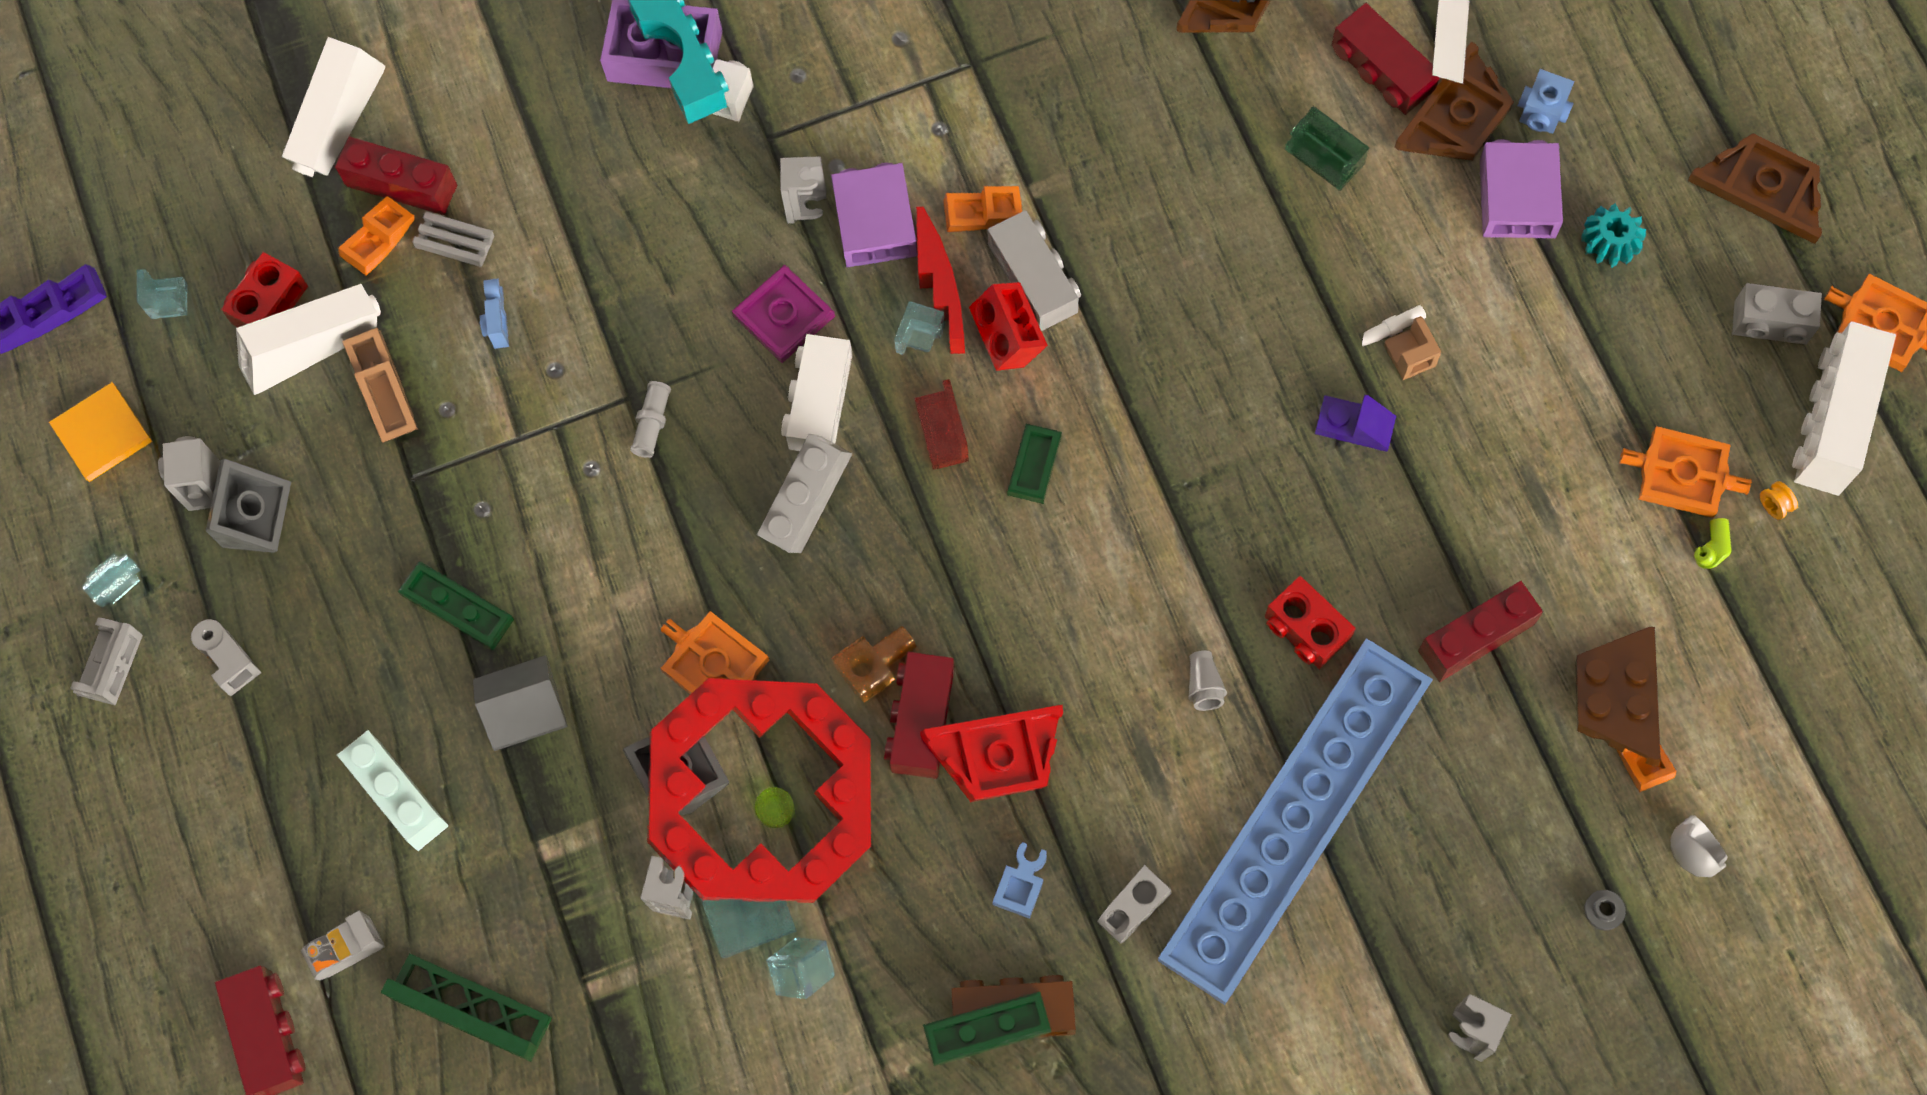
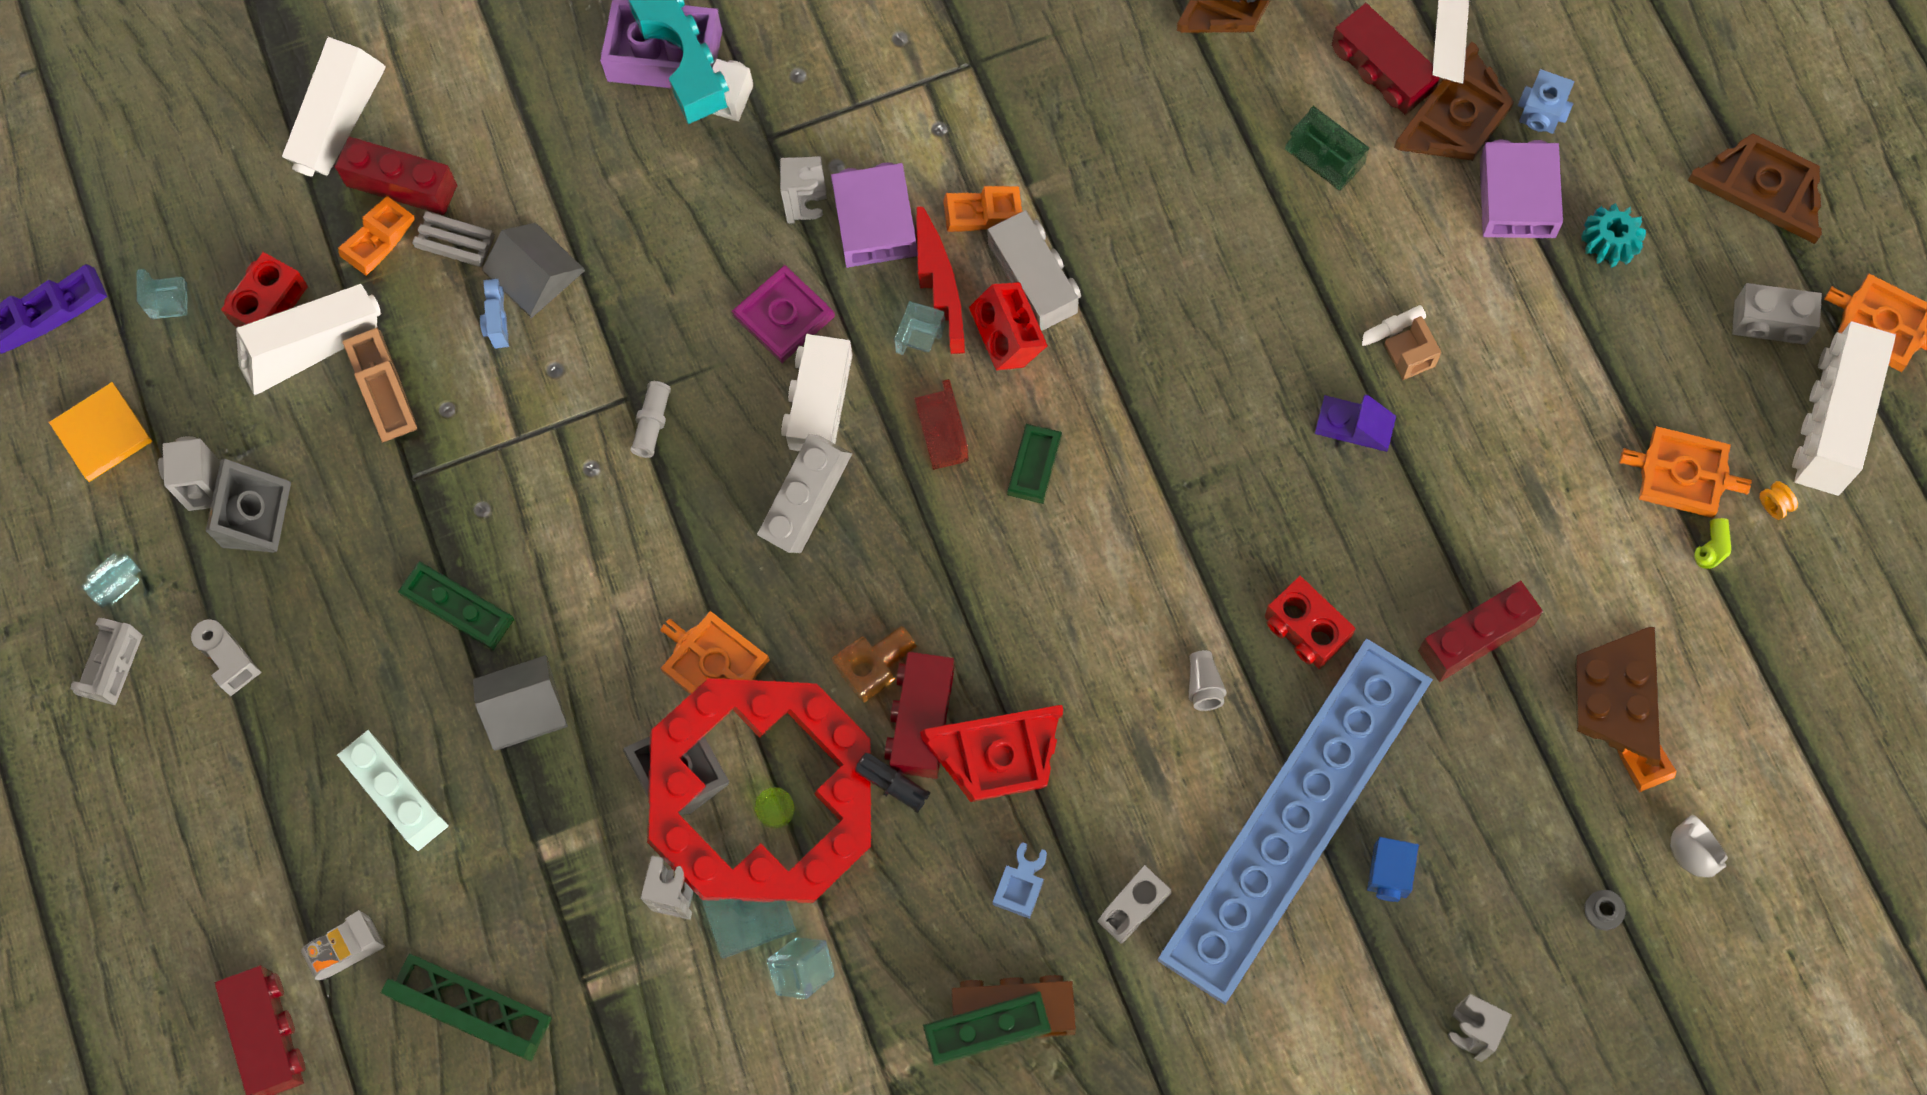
none -> dark grey slope [482,222,585,318]
none -> black axle [855,753,931,813]
none -> blue brick [1367,837,1419,902]

